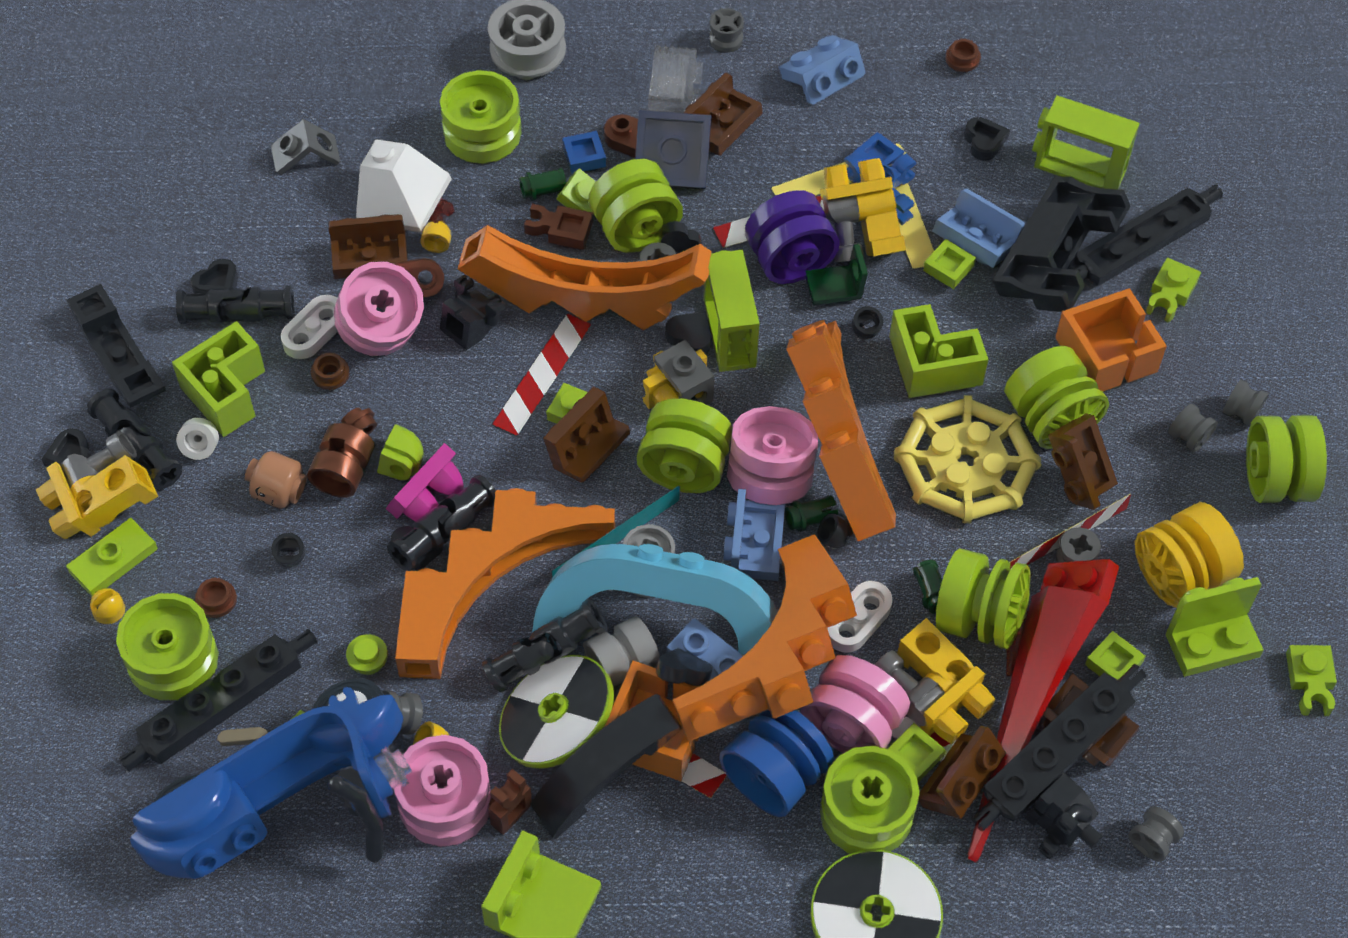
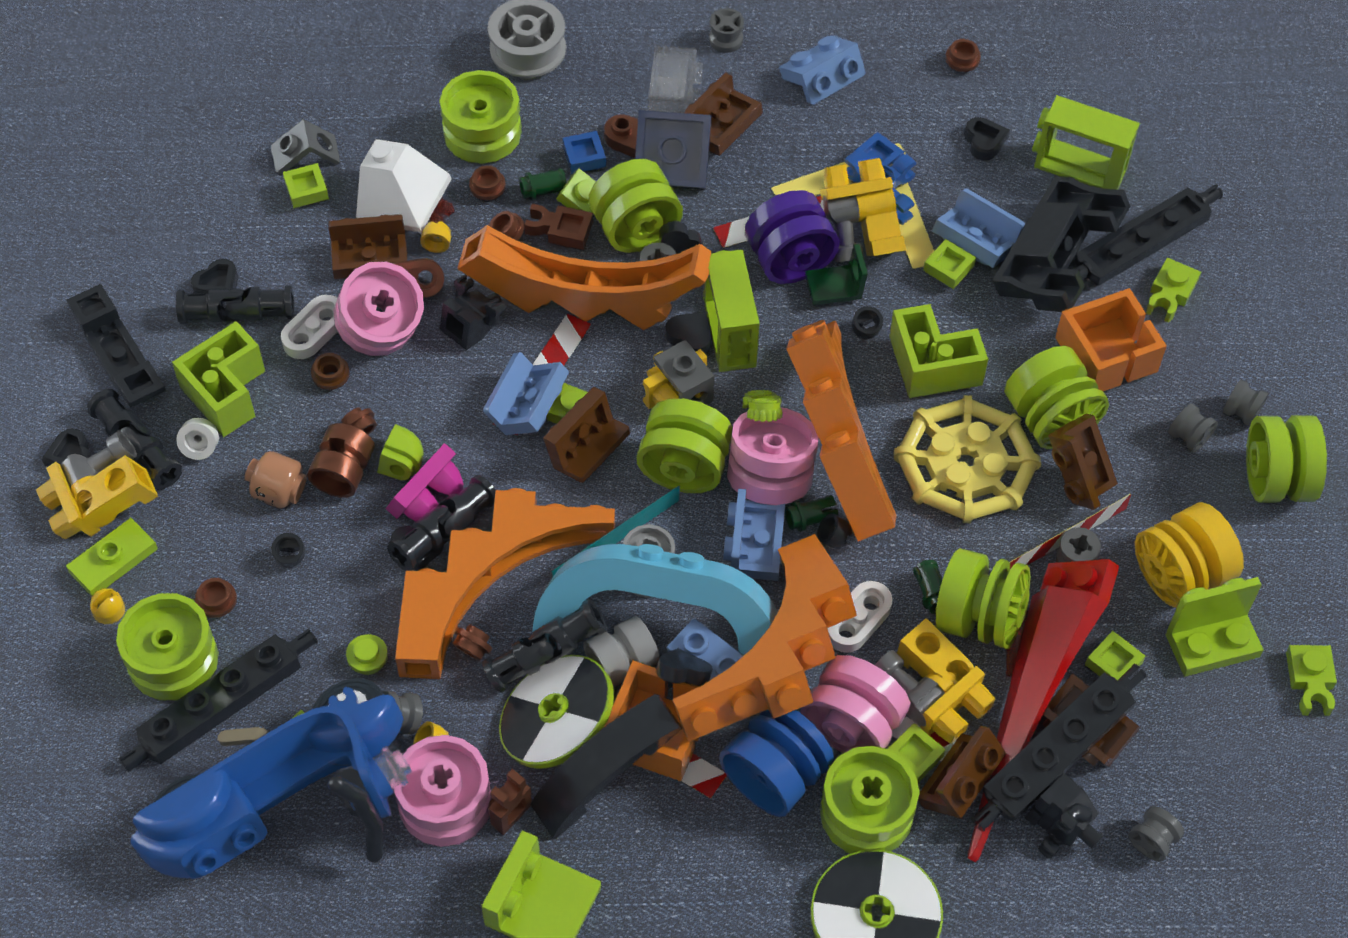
none -> lime plate [283,163,329,208]
none -> copper plate [452,624,493,661]
none -> copper plate [469,165,506,200]
none -> medium blue bracket [483,352,569,435]
none -> copper plate [489,211,525,241]
none -> lime piece [742,390,783,422]

